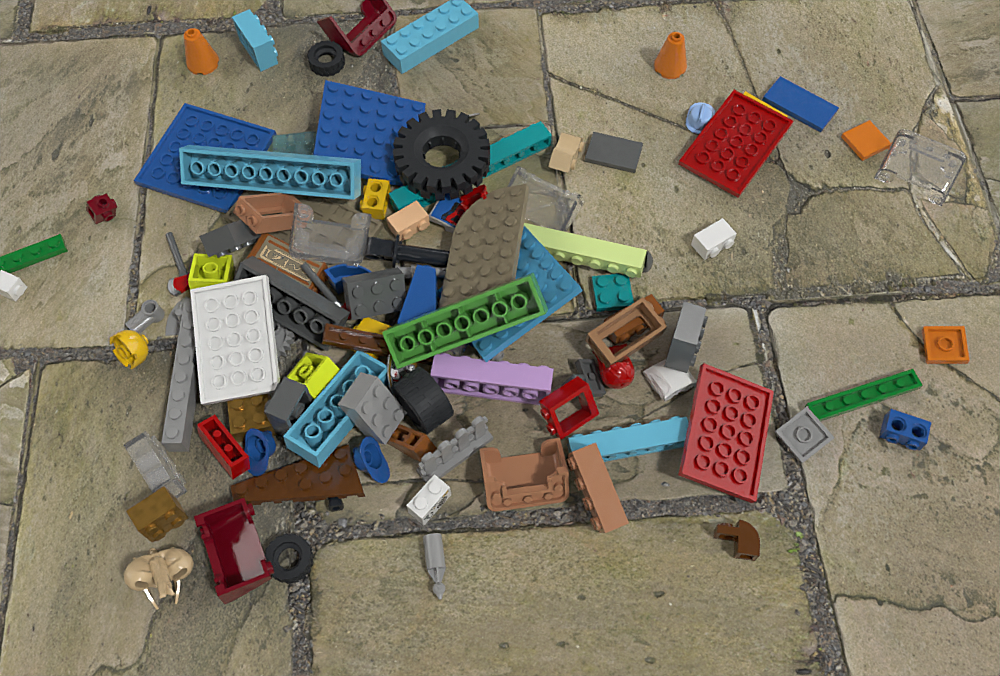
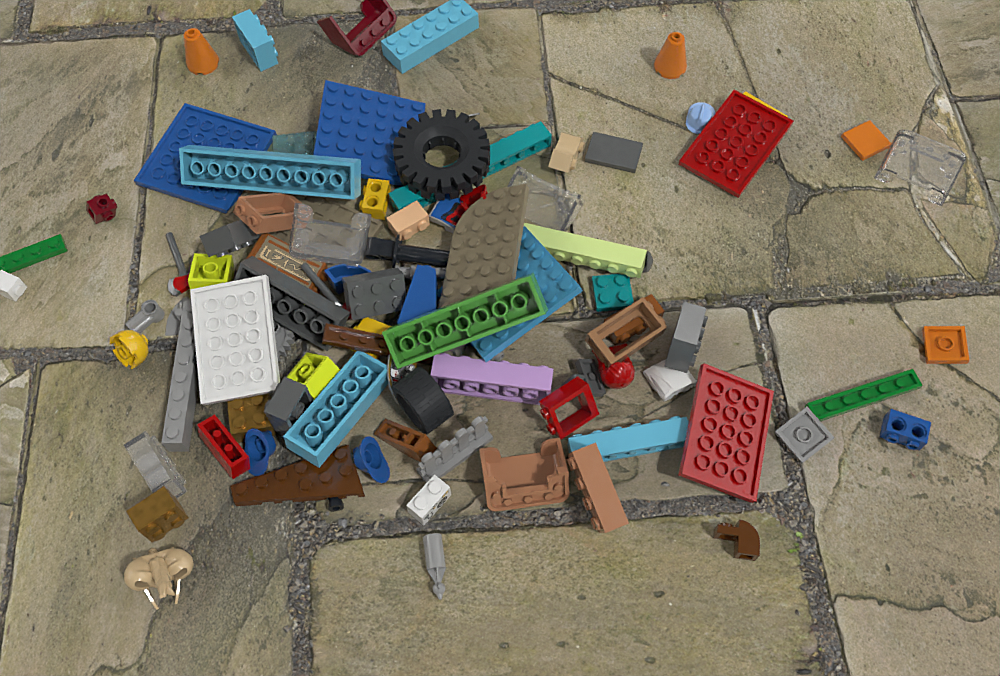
dark red windscreen [194,498,275,605] -> none
black tyre [265,533,314,584] -> none
black tyre [307,40,345,77] -> none
light grey brick [338,372,407,445] -> none
white brick [691,218,737,260] -> none
blue tile [762,76,839,132] -> none

